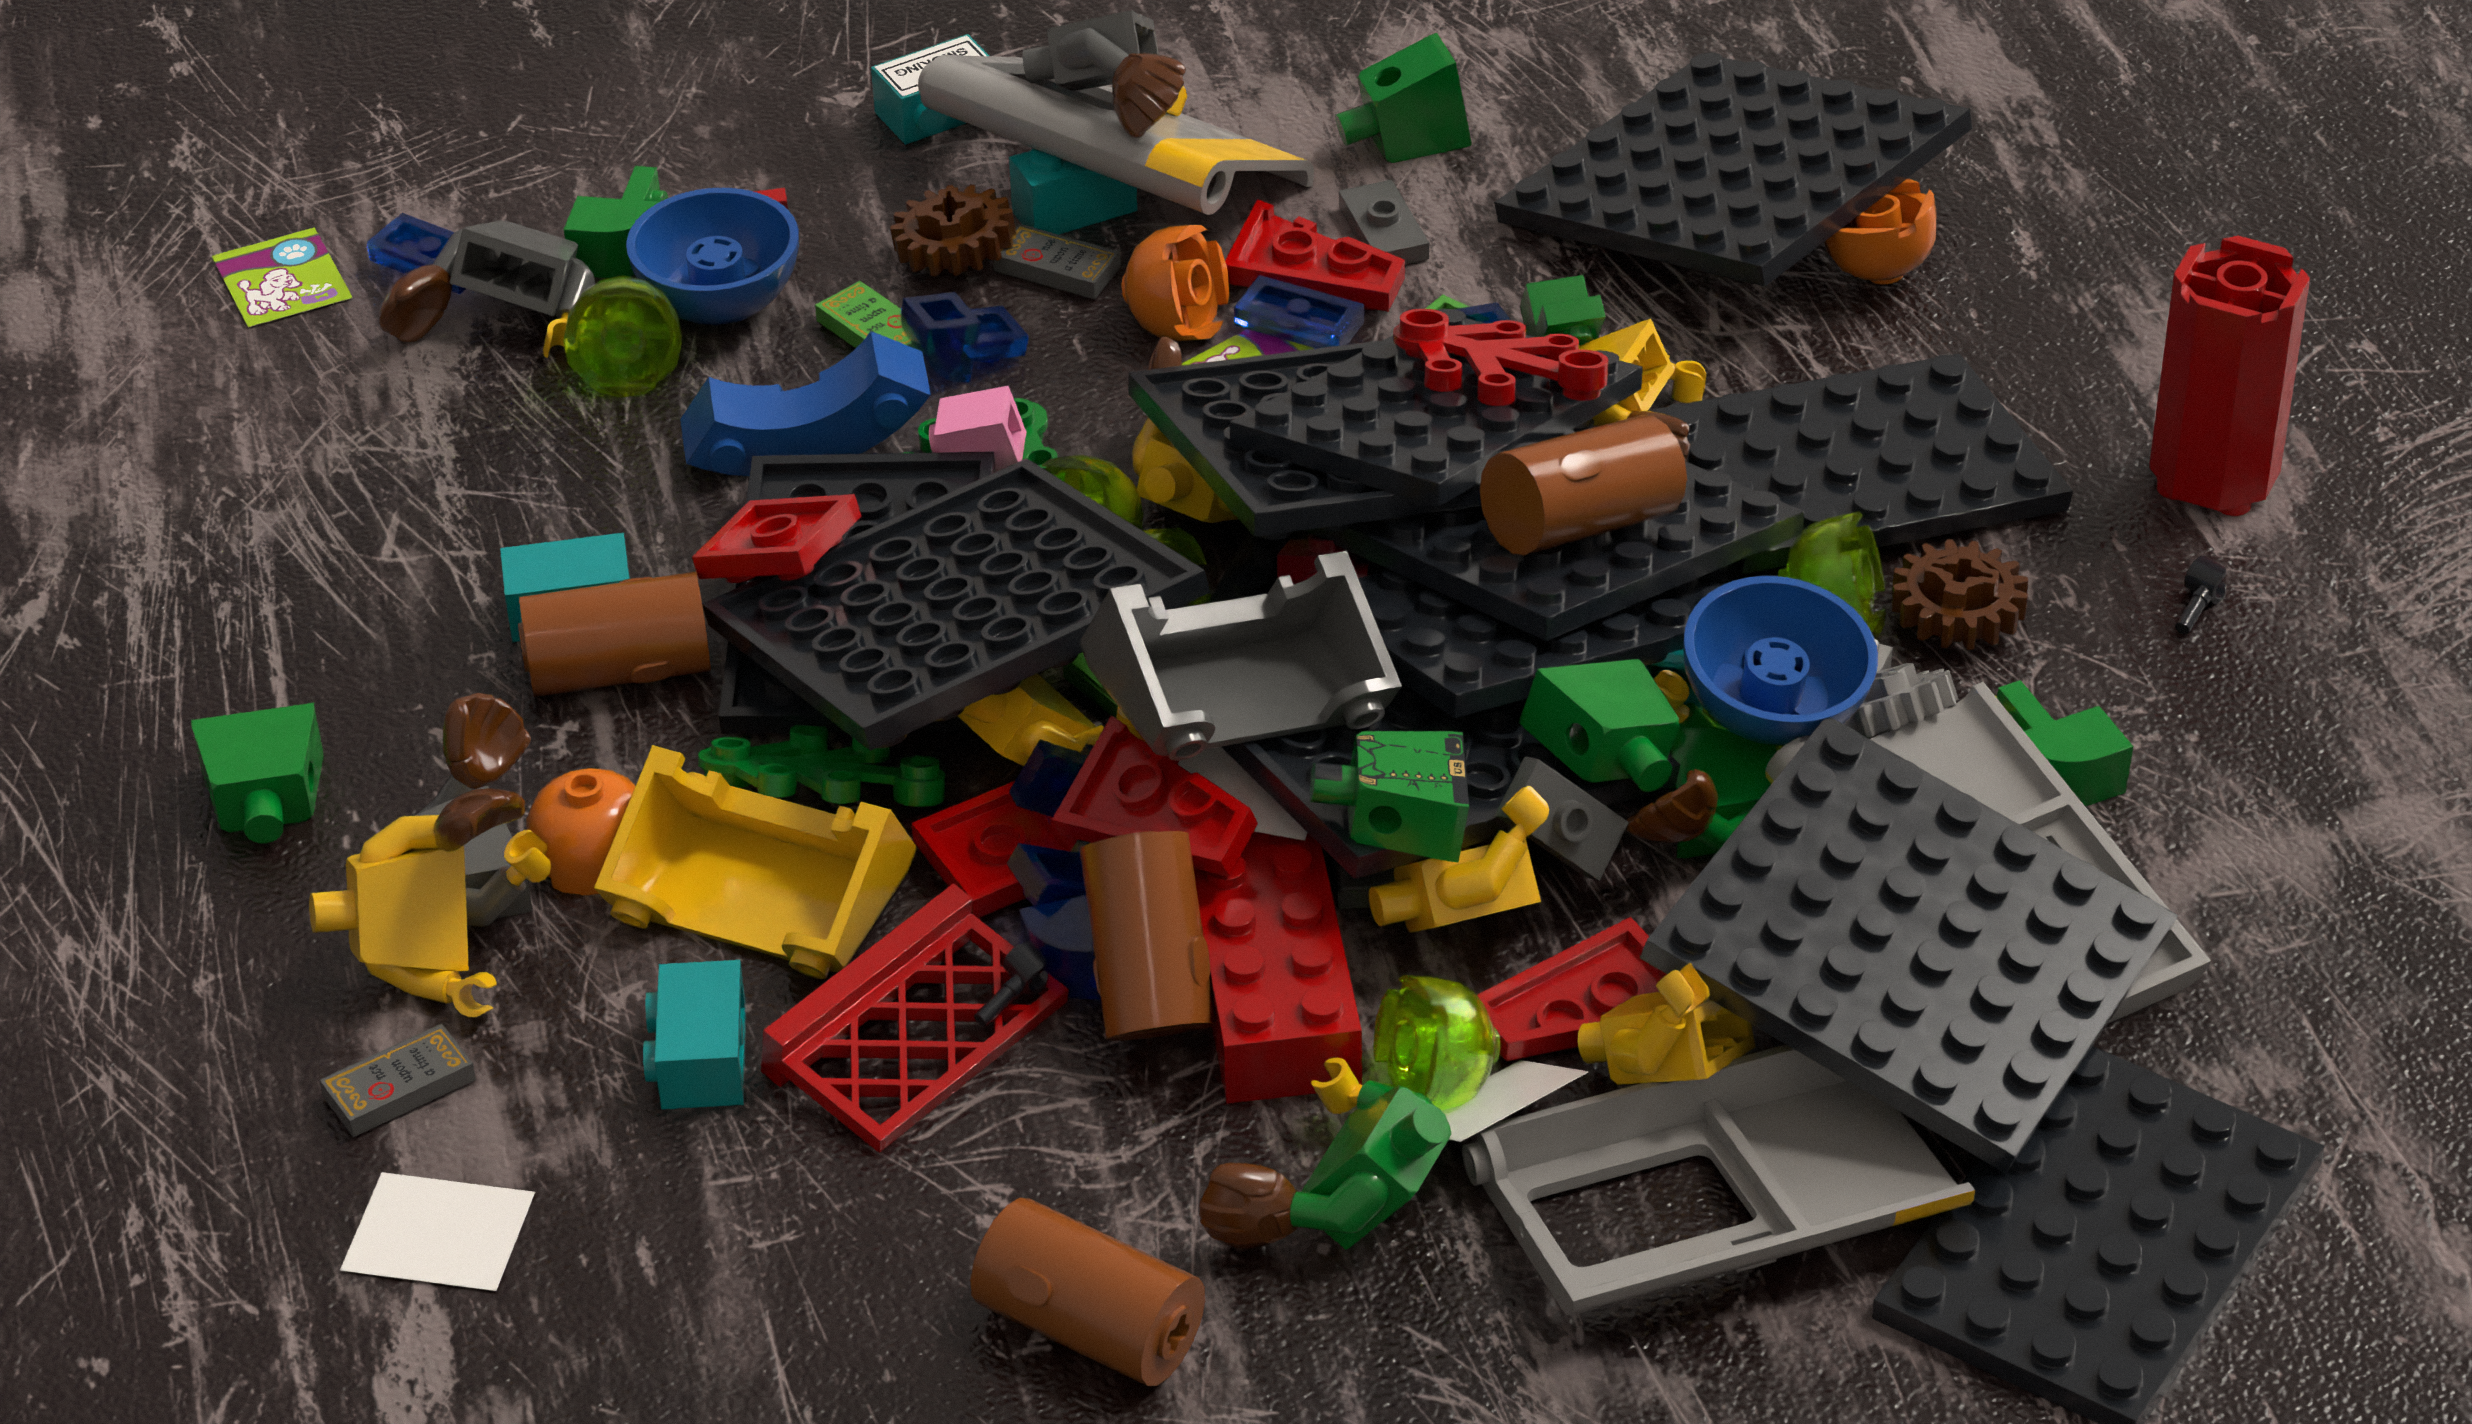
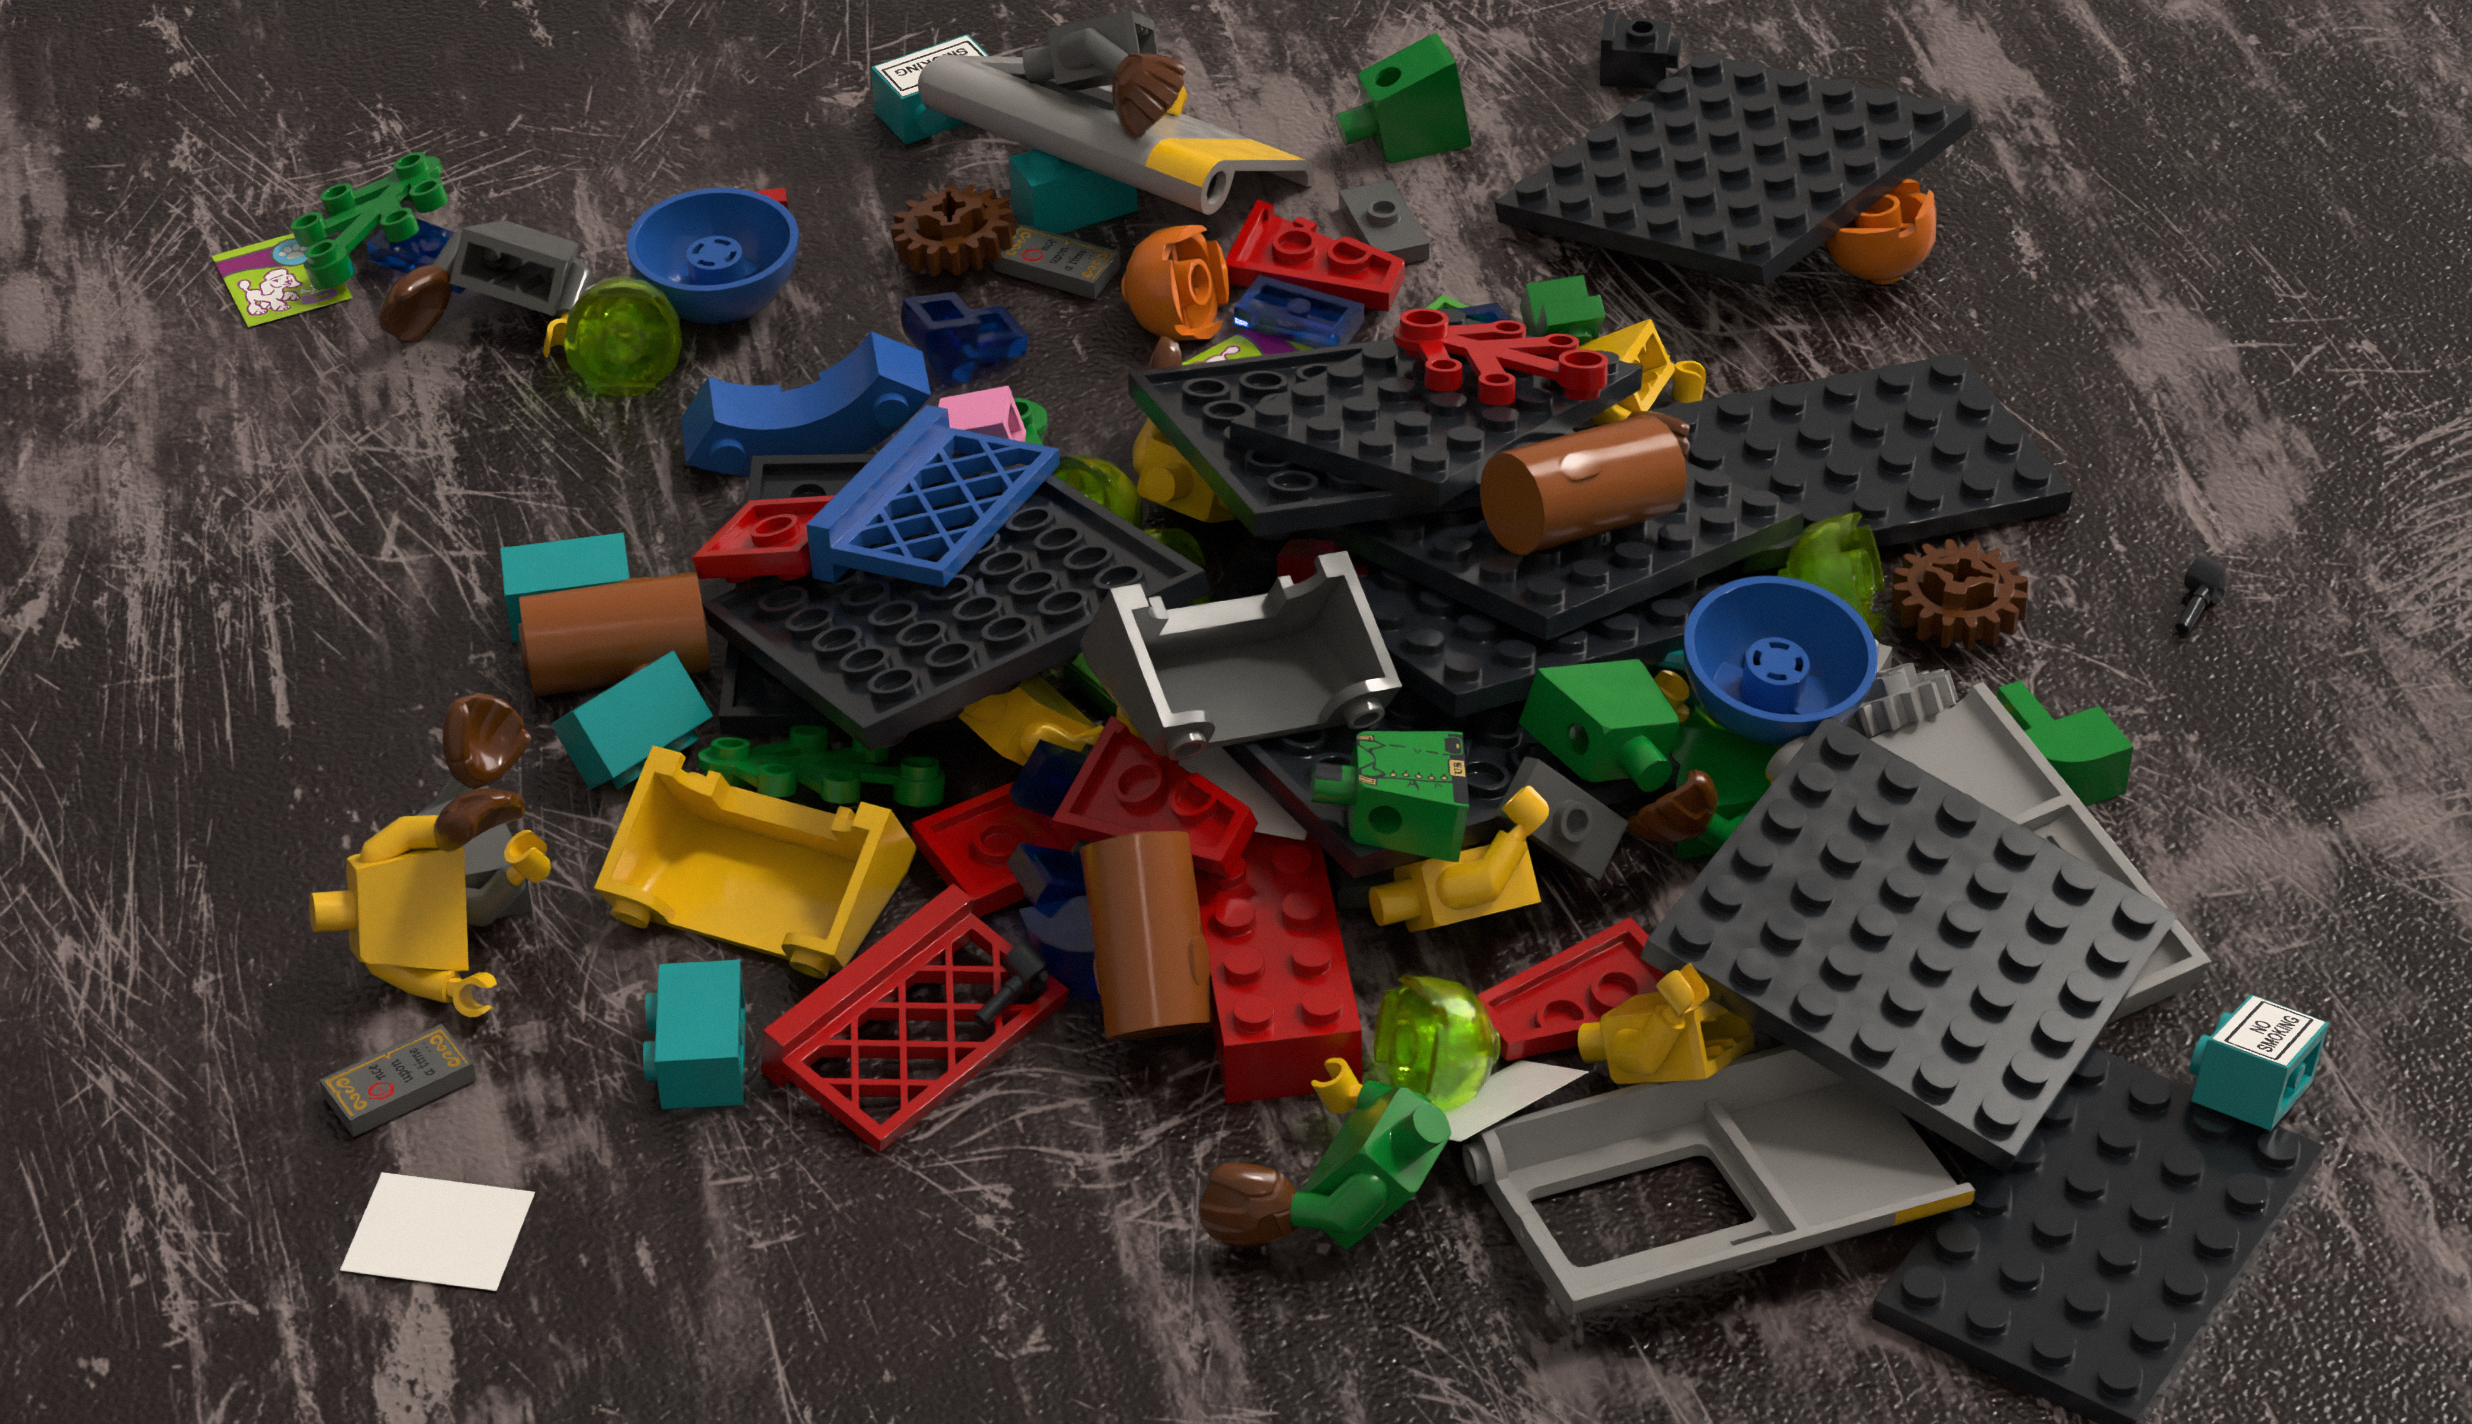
green torso [191,703,323,843] -> none
orange cylinder [526,768,636,896] -> none
green brick [563,166,668,278] -> none
bright green tile [815,281,935,354] -> none
dark orange piece [970,1198,1205,1386] -> none
red brick [2149,235,2310,516] -> none
none -> green plant [290,152,448,290]
none -> teal brick [550,650,713,790]
none -> blue fence [806,405,1060,588]
none -> black brick [1600,9,1681,89]
none -> teal brick [2189,995,2329,1131]

